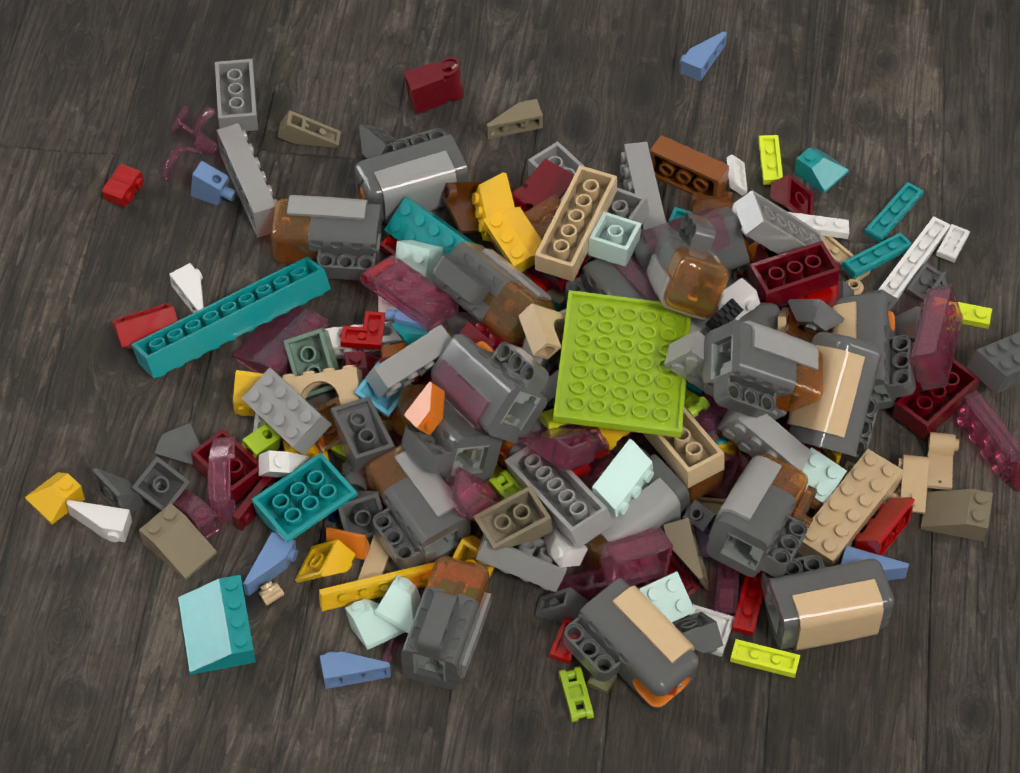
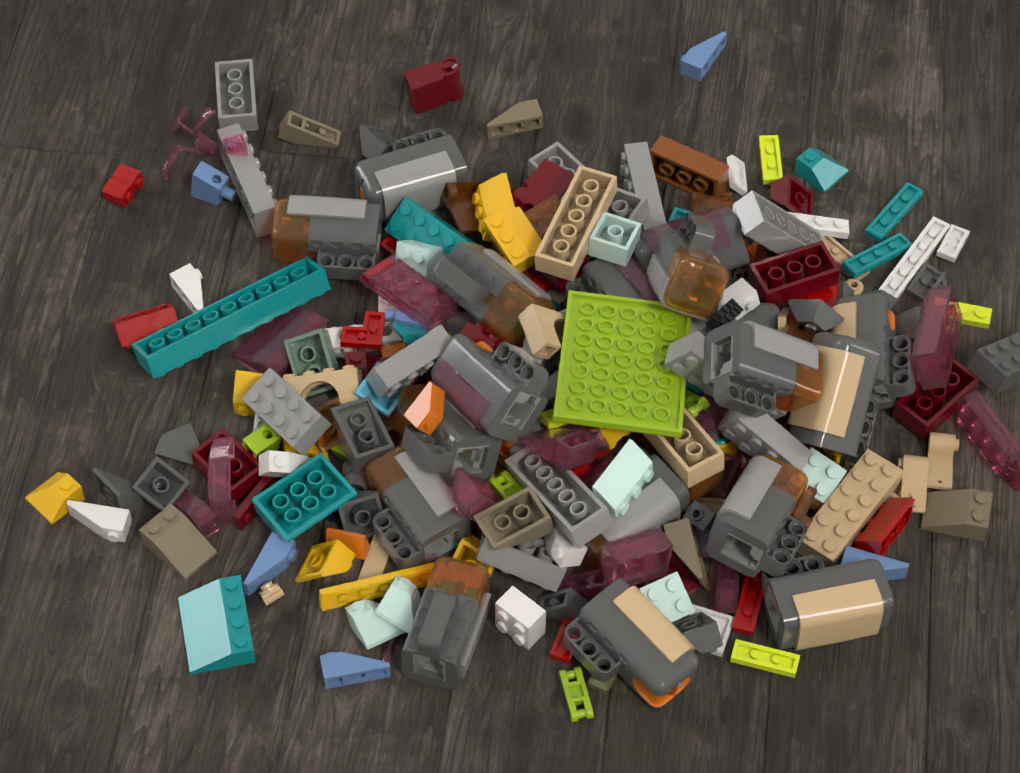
none -> clear pink slope [223,134,248,156]
none -> white brick [495,586,546,650]

